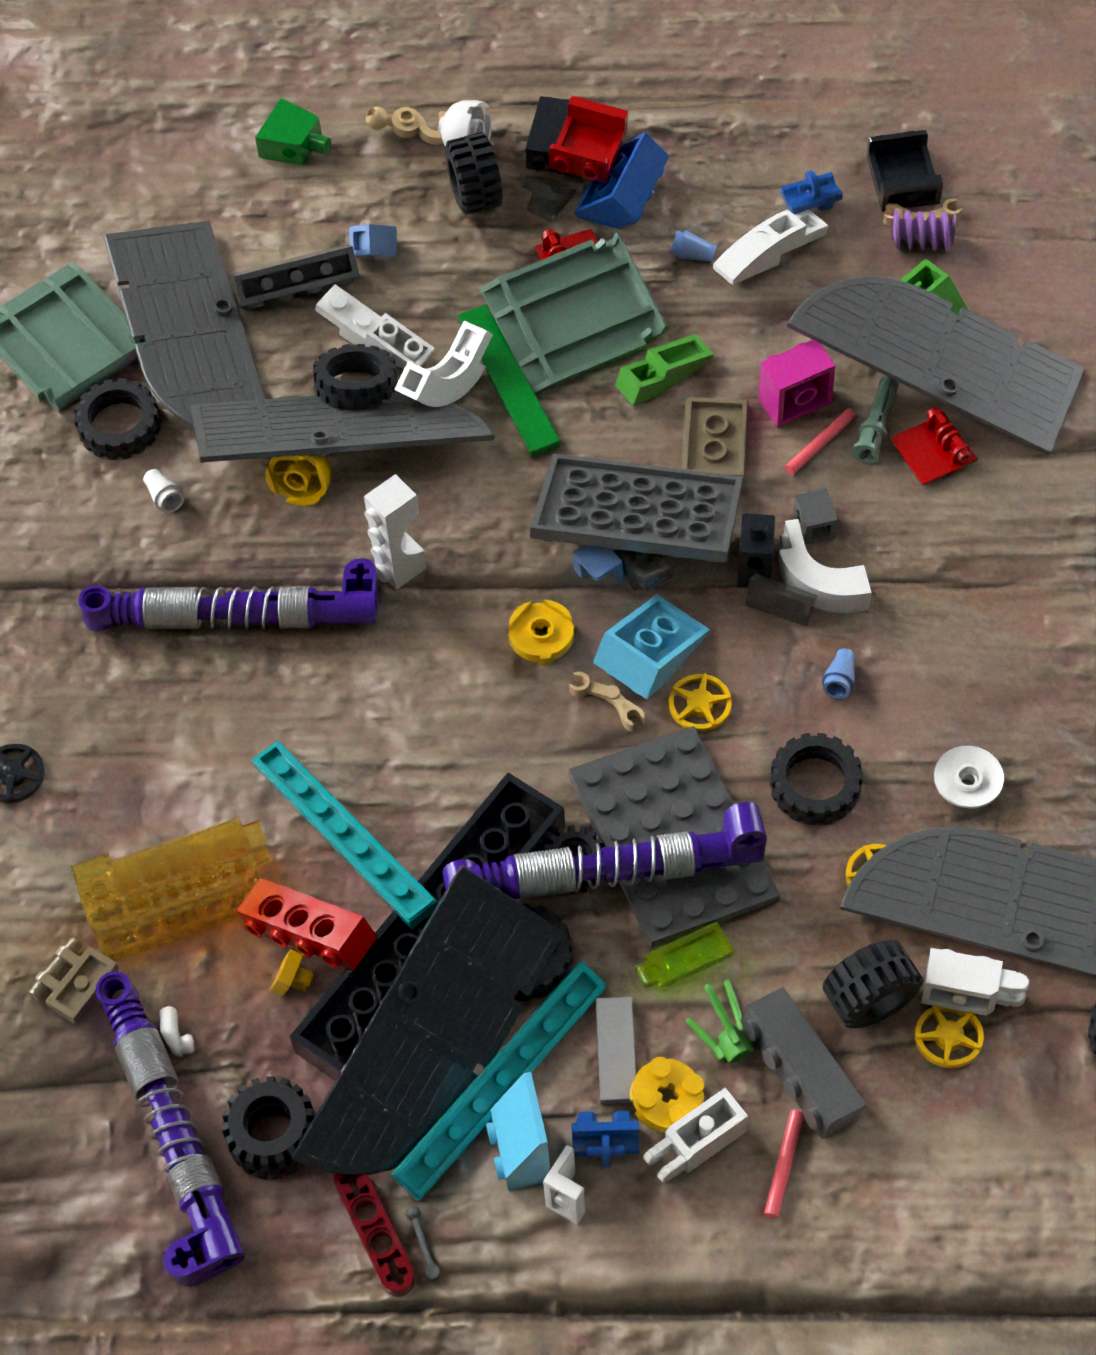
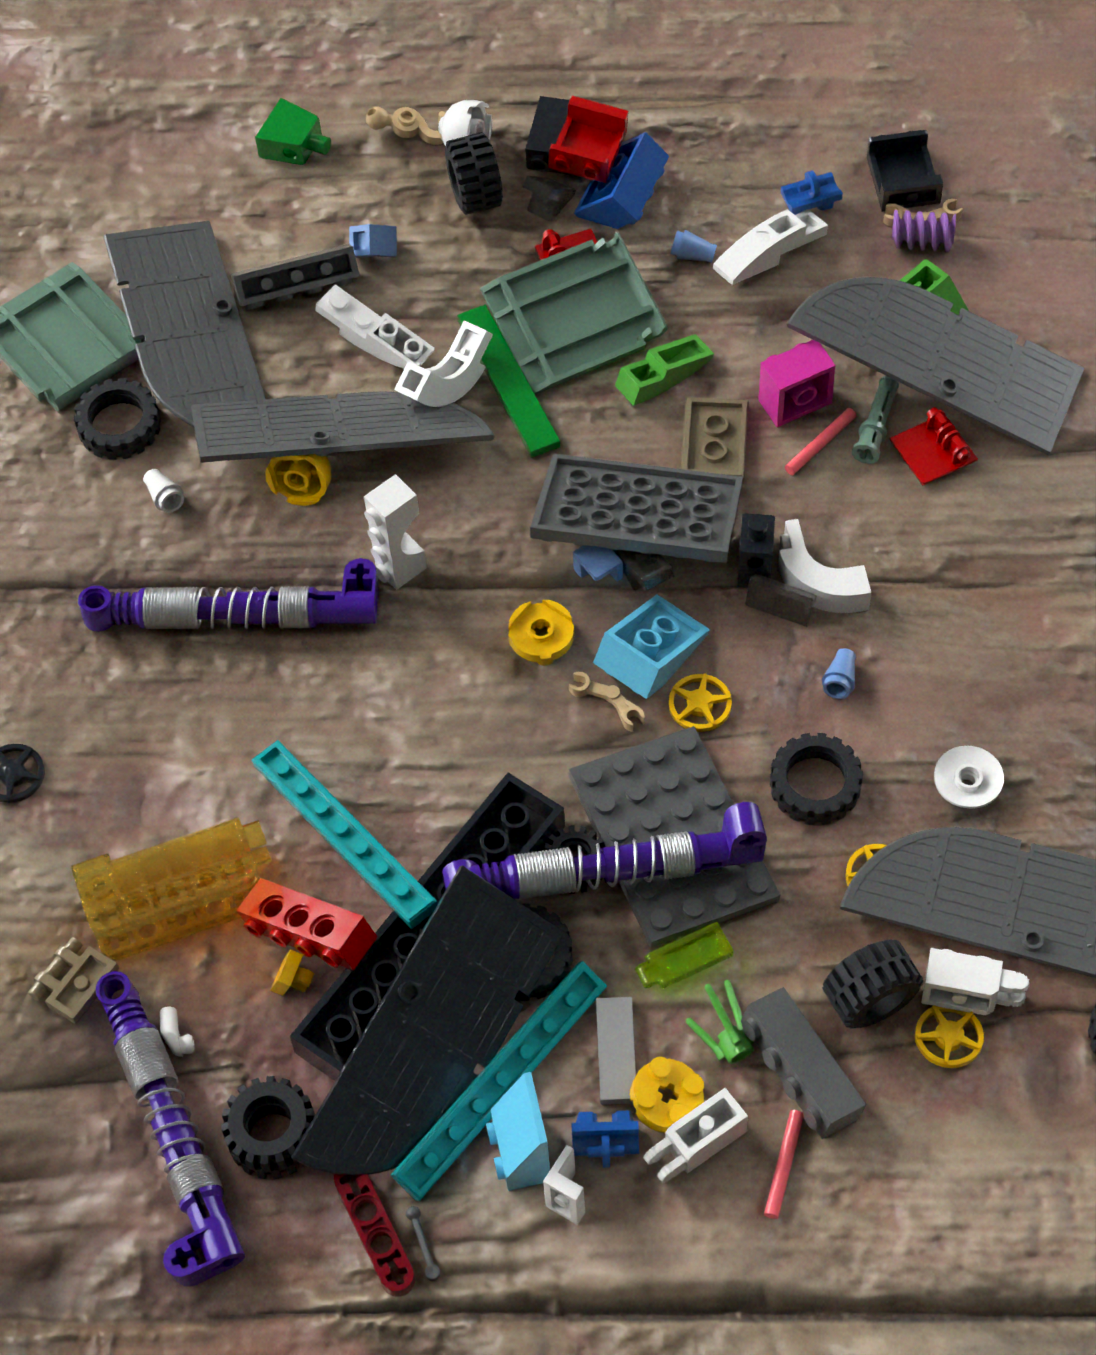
black tyre [313,344,397,410] -> none
dark grey brick [794,488,838,545] -> none

